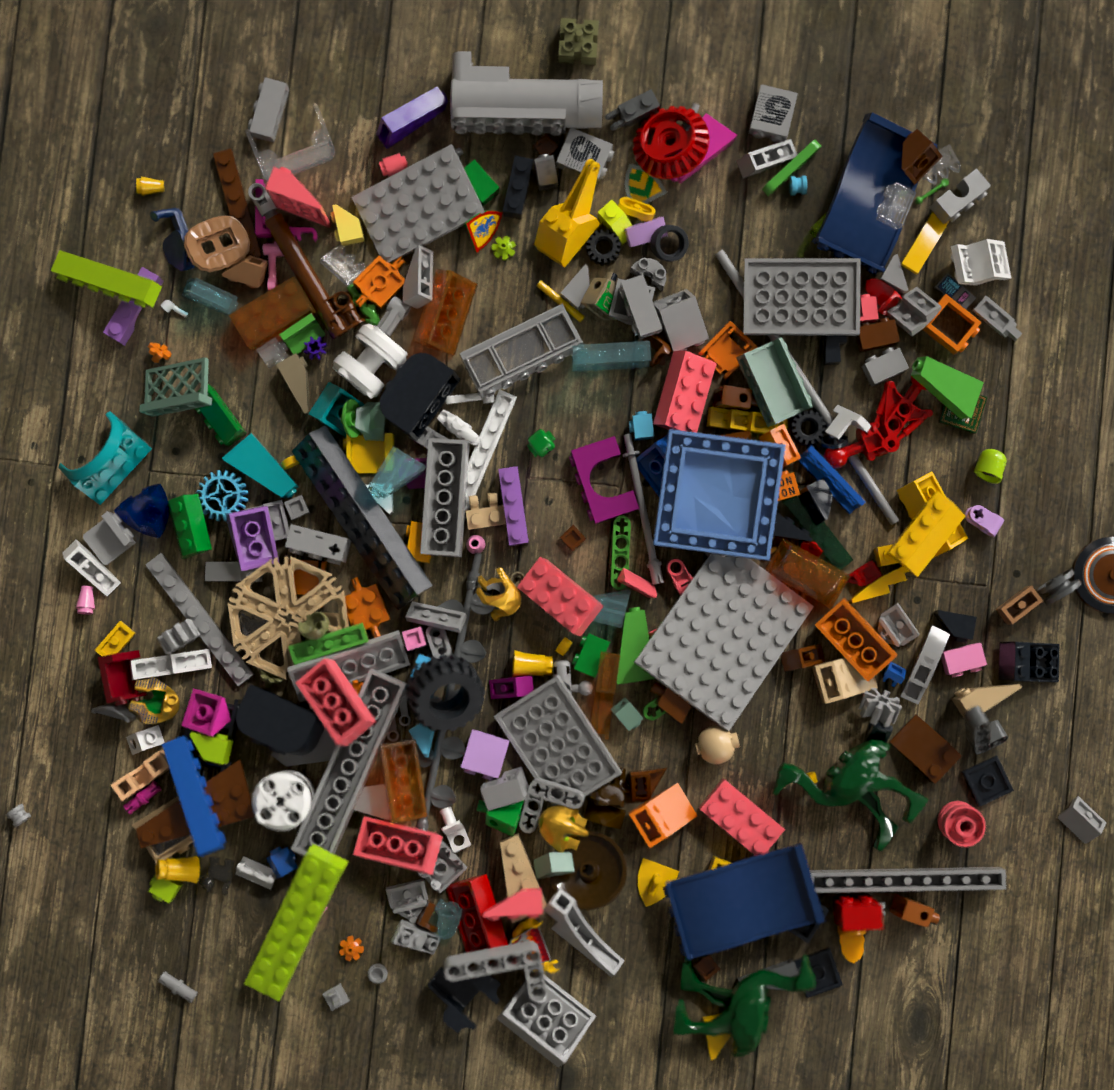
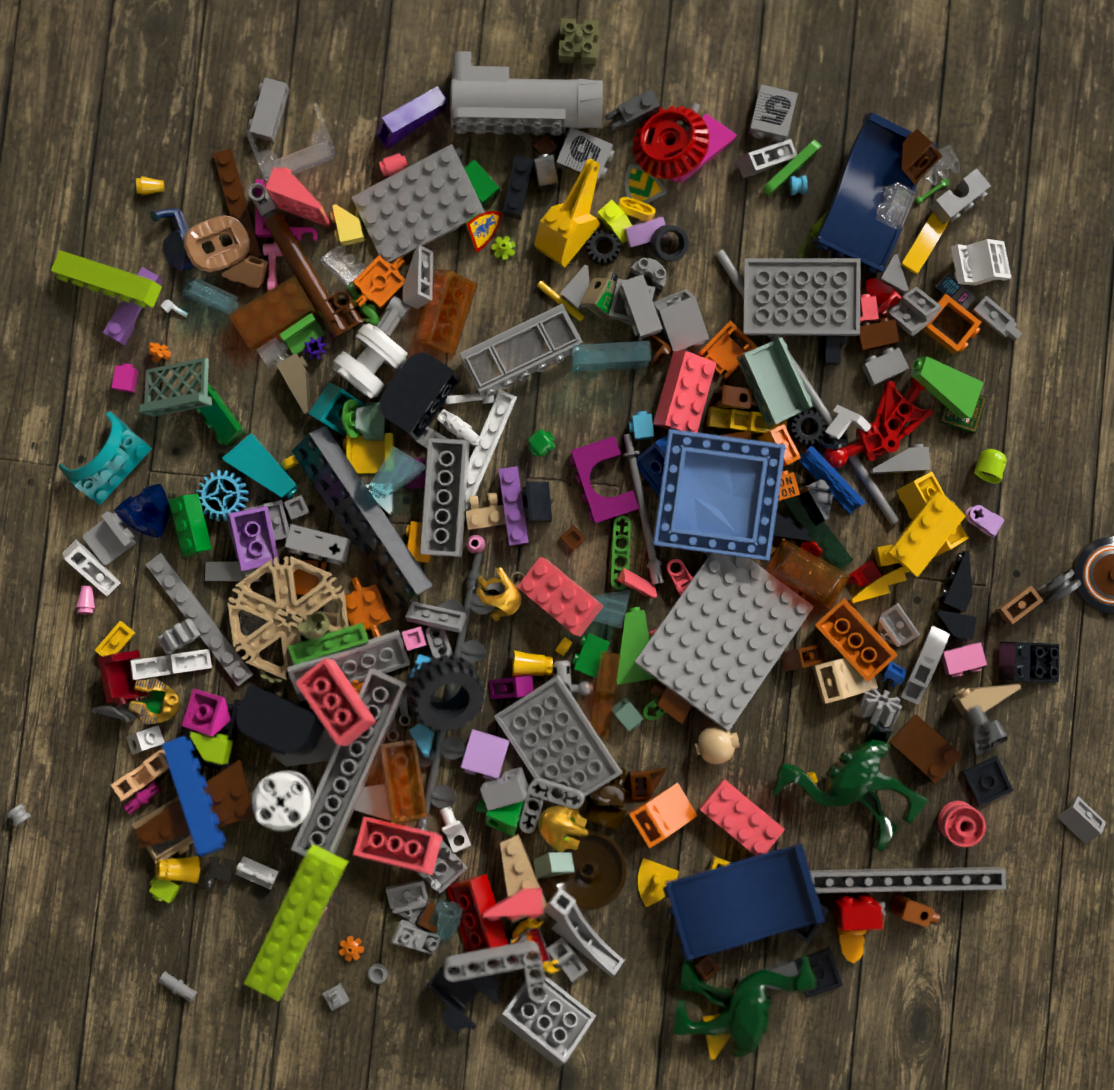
blue brick [266,846,298,879] -> none
none -> dark pink brick [112,363,139,393]
none -> black slope [522,481,552,523]
none -> light grey slope [547,937,589,982]
none -> light grey slope [869,444,930,474]
none -> black slope [939,550,973,613]

